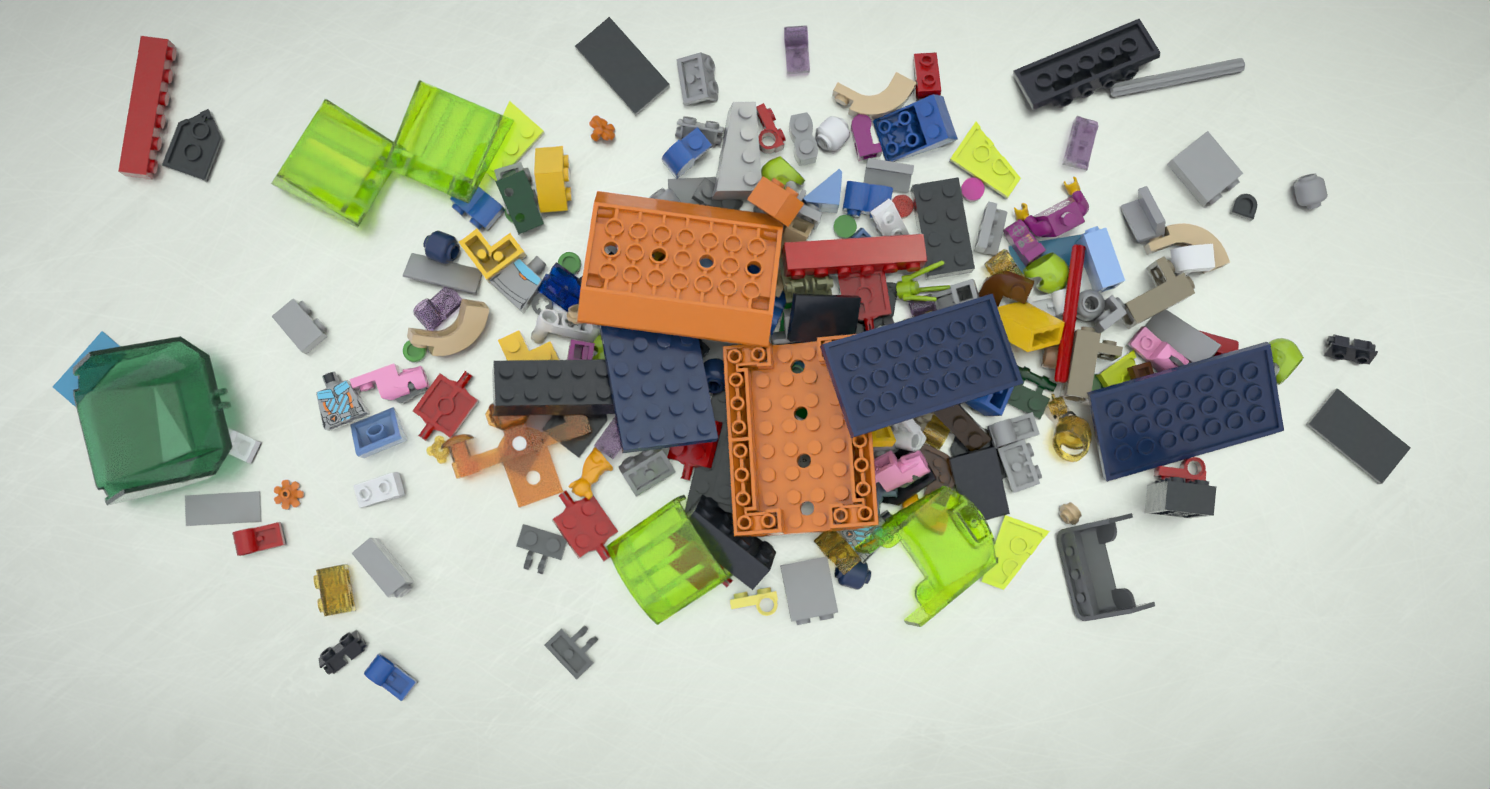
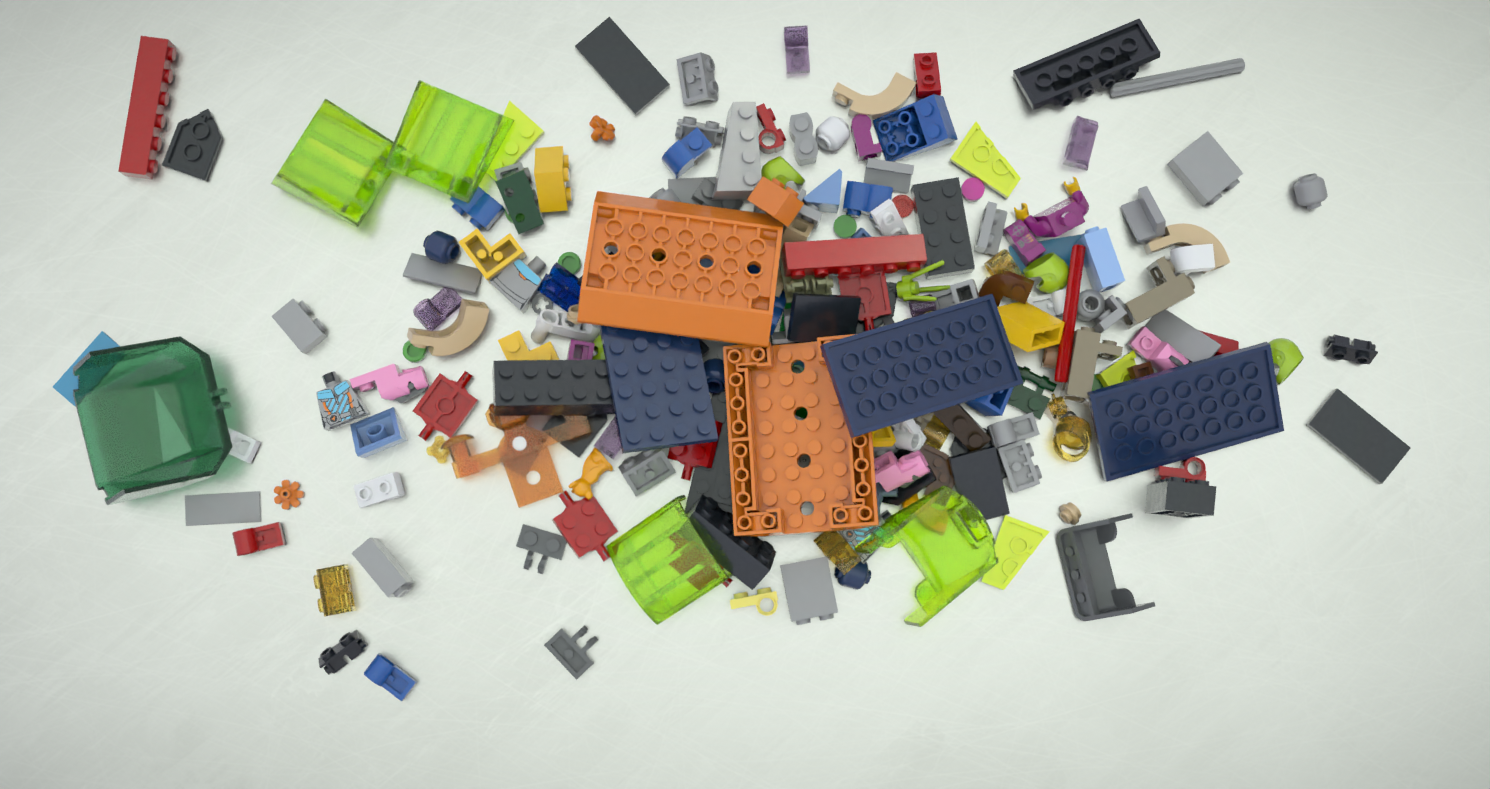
black tile [1230,194,1258,221] -> none

